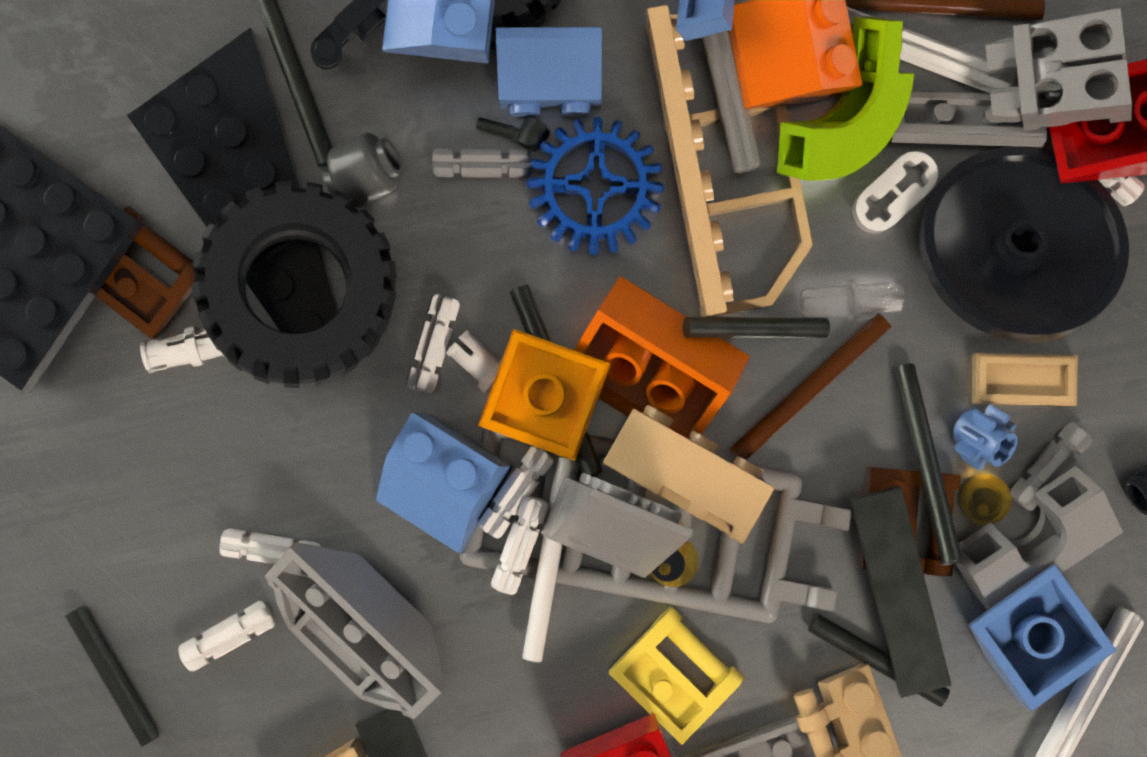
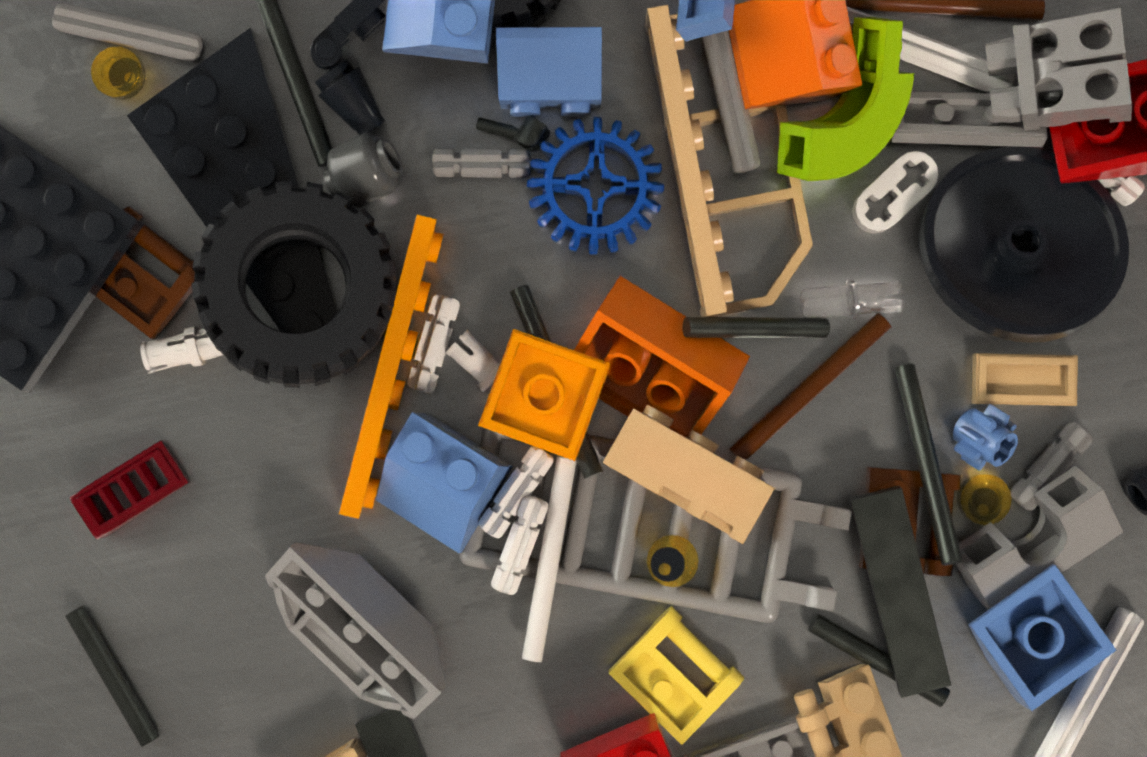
white axle [178,601,275,671] -> none
white axle [220,528,320,564] -> none
light grey slope [541,472,694,578] -> none
none -> light grey axle [52,2,203,62]
none -> dark red slope [69,440,190,540]
none -> clear yellow tile [91,47,146,100]
none -> black cone [315,59,385,135]
none -> light orange plate [339,214,444,519]

